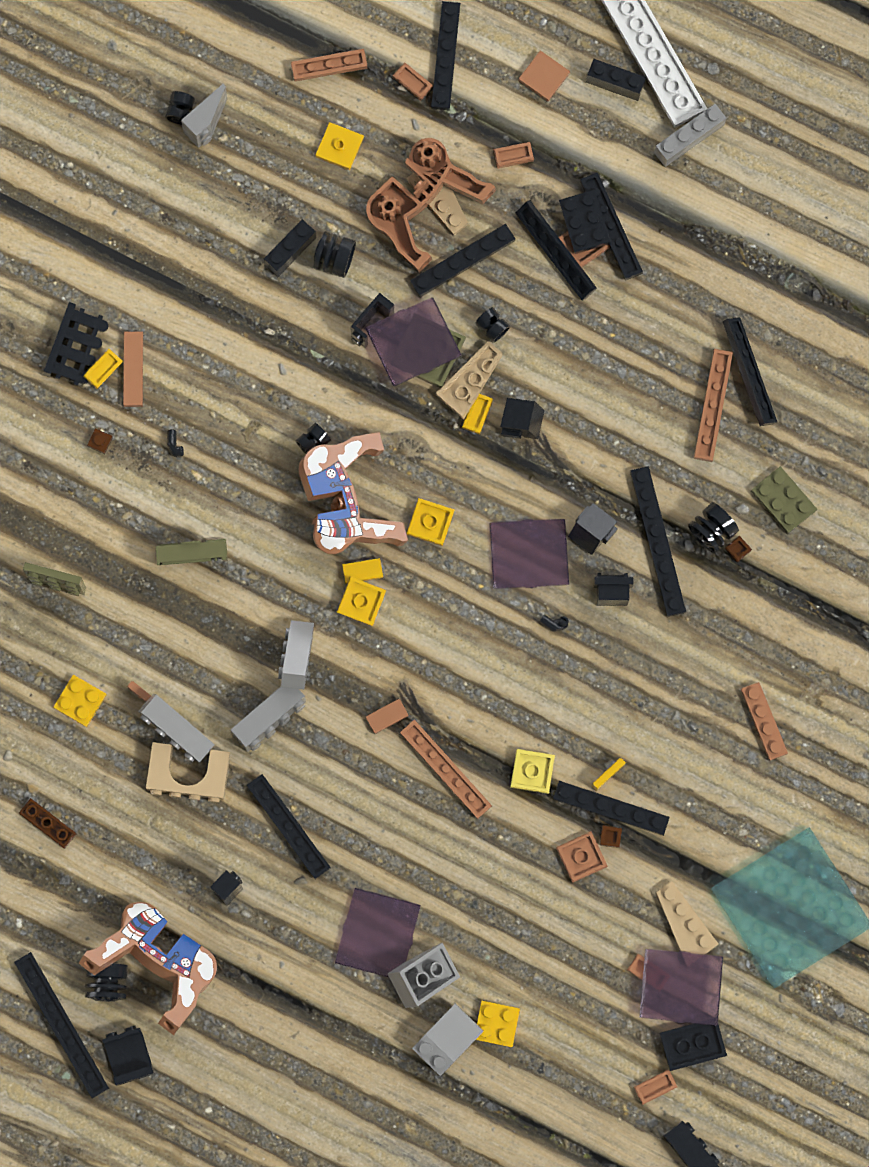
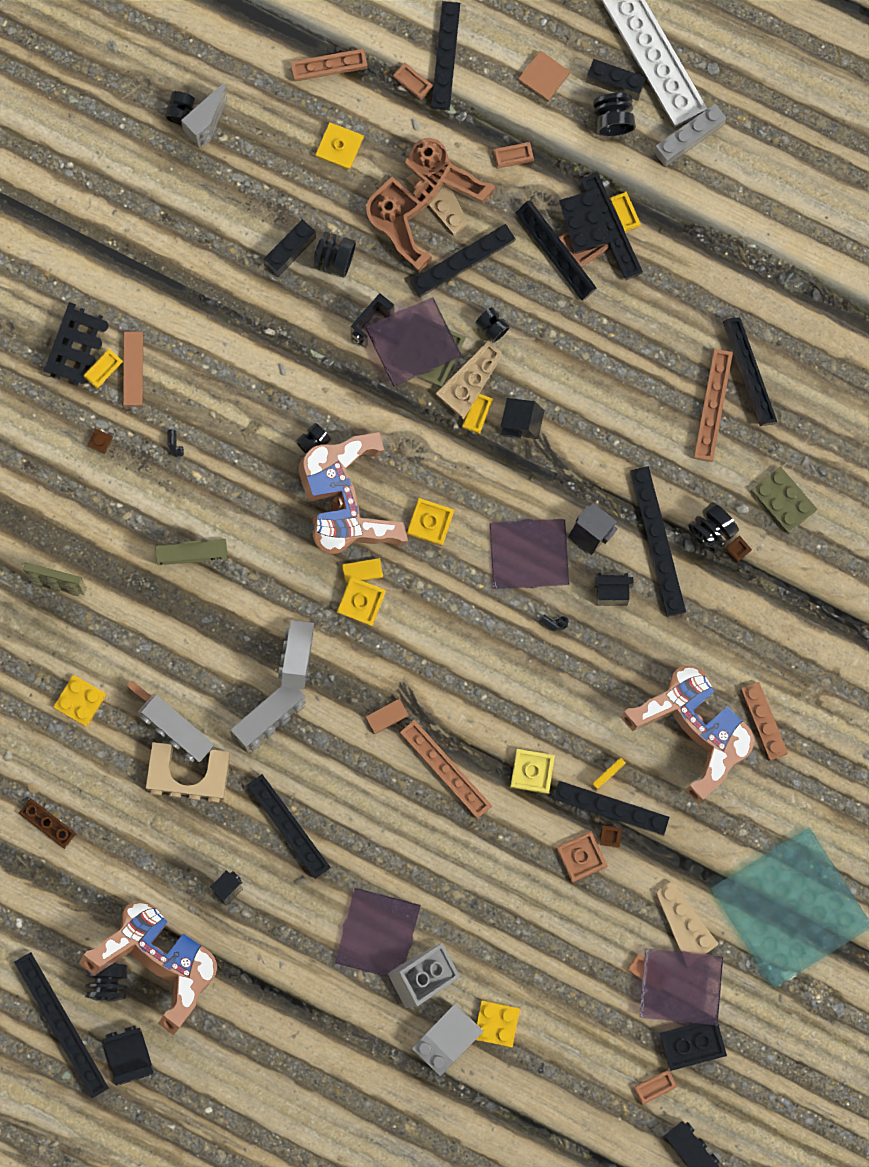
none -> black wheel [593,93,636,136]
none -> yellow tile [610,192,641,233]
none -> animal [620,666,754,804]

